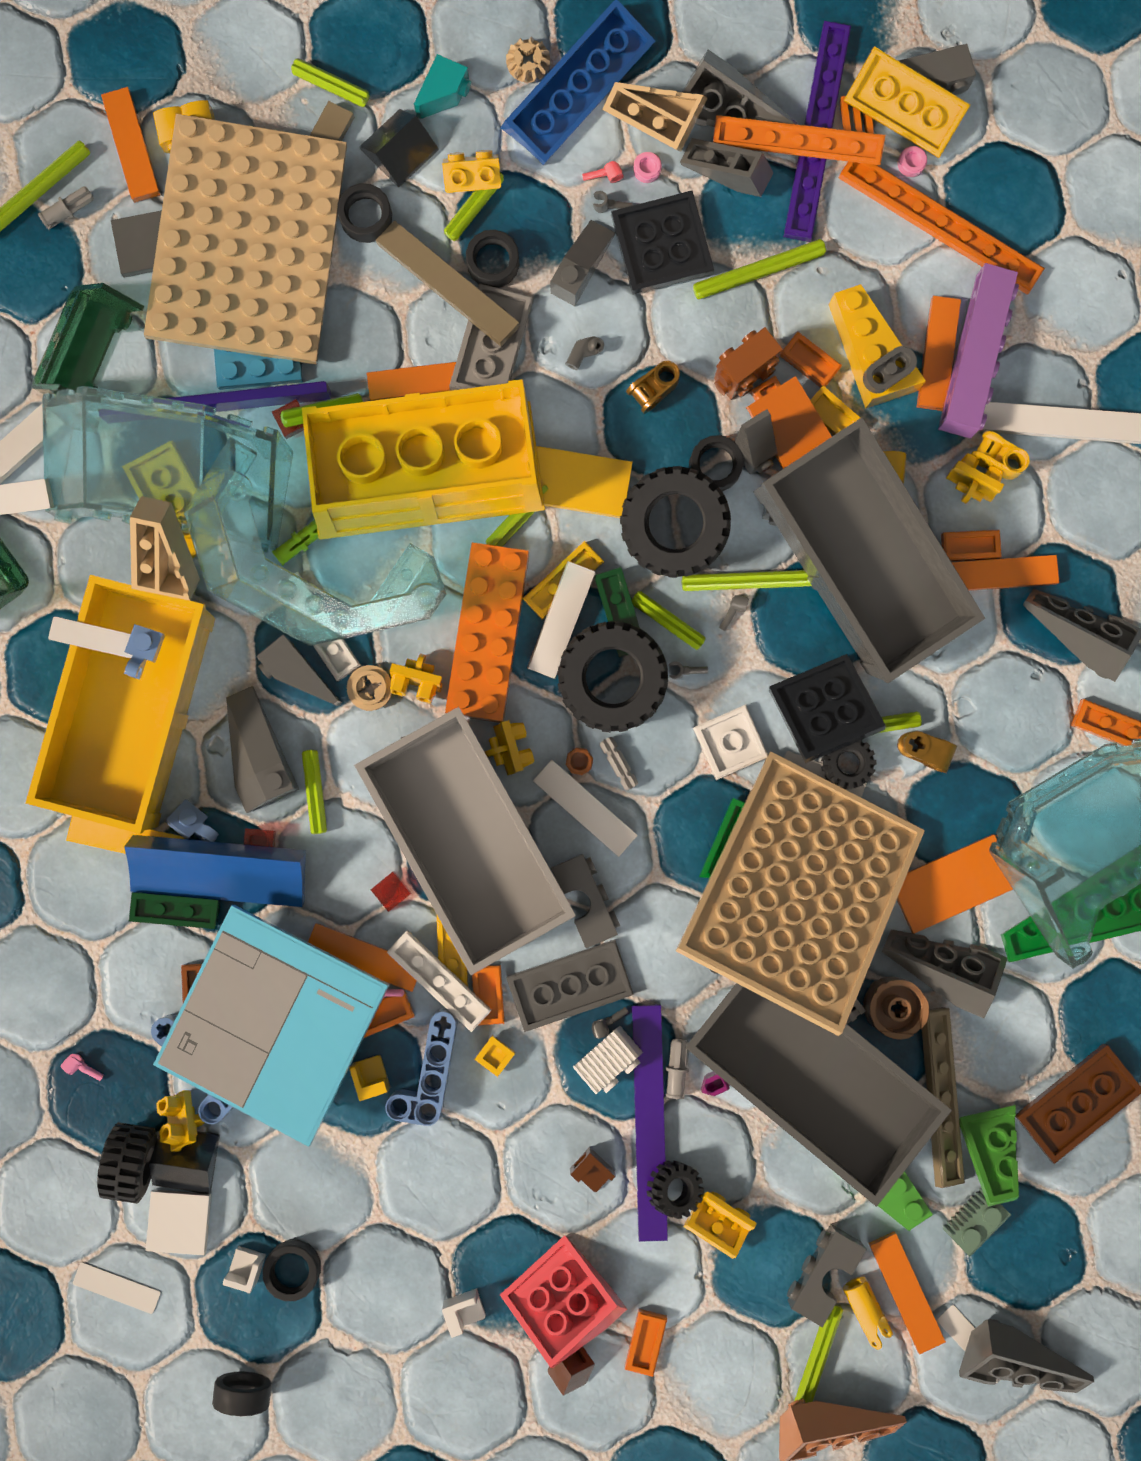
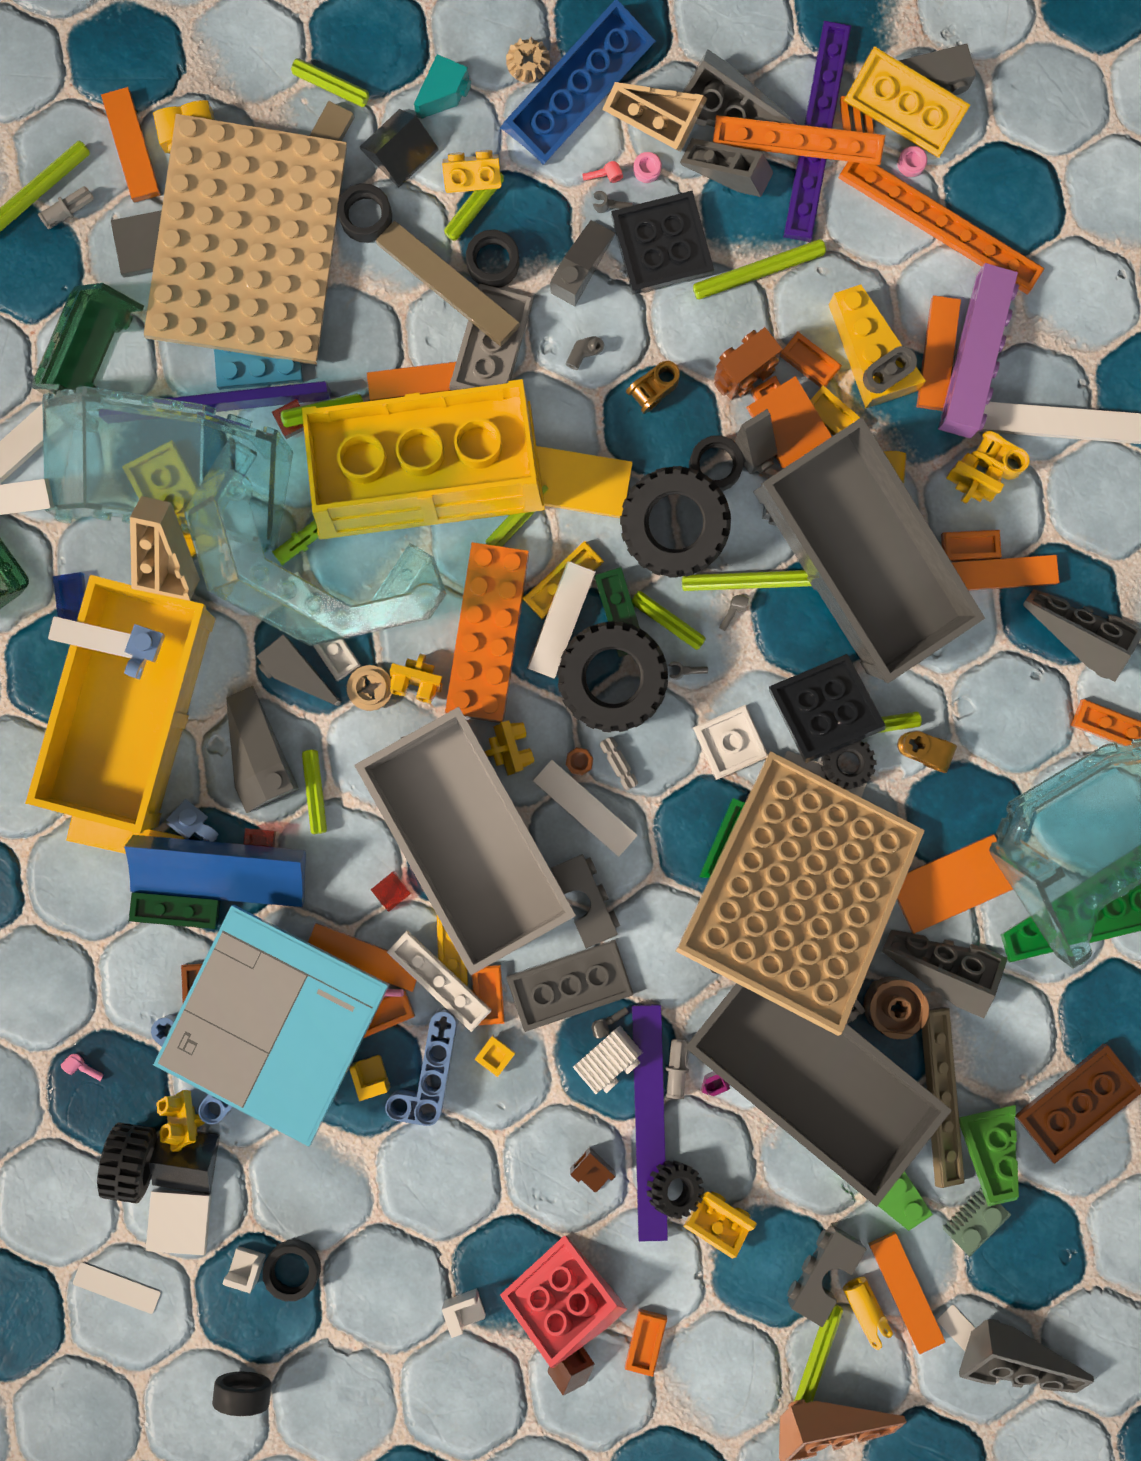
none -> clear blue tile [53,572,86,622]

